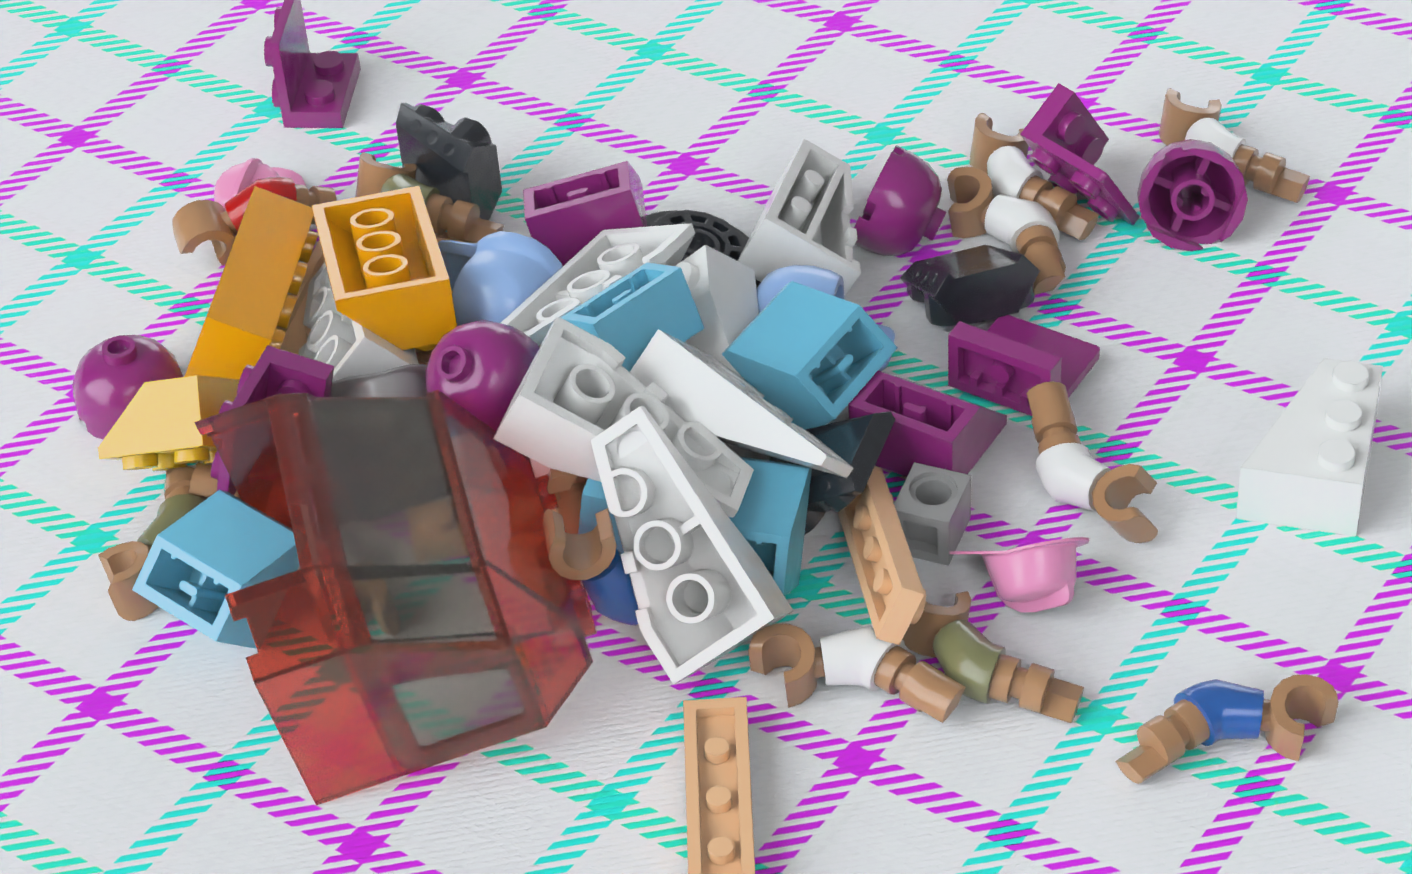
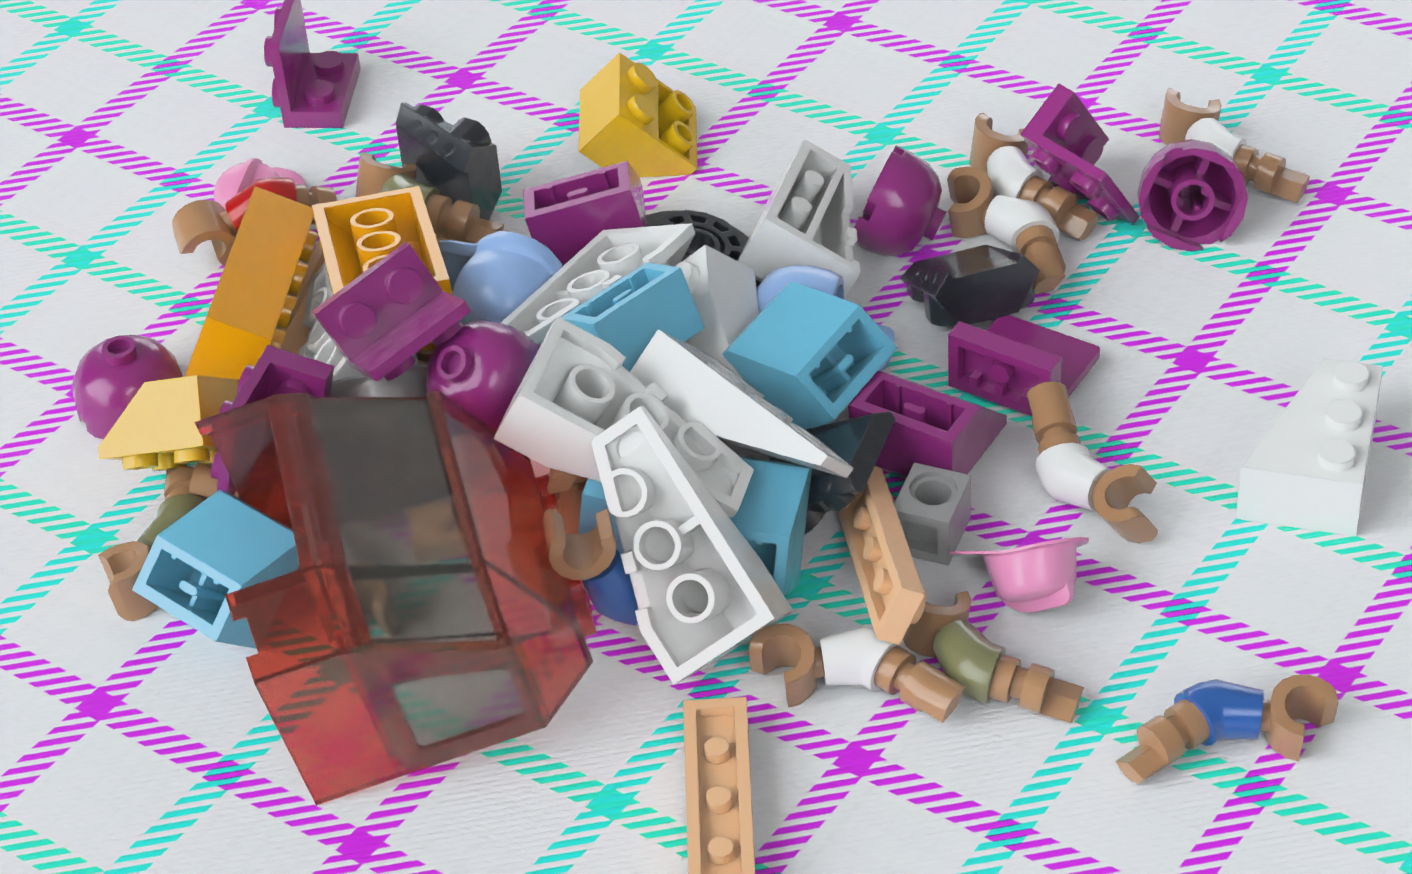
none -> magenta bracket [311,242,471,381]
none -> yellow slope [578,52,698,177]

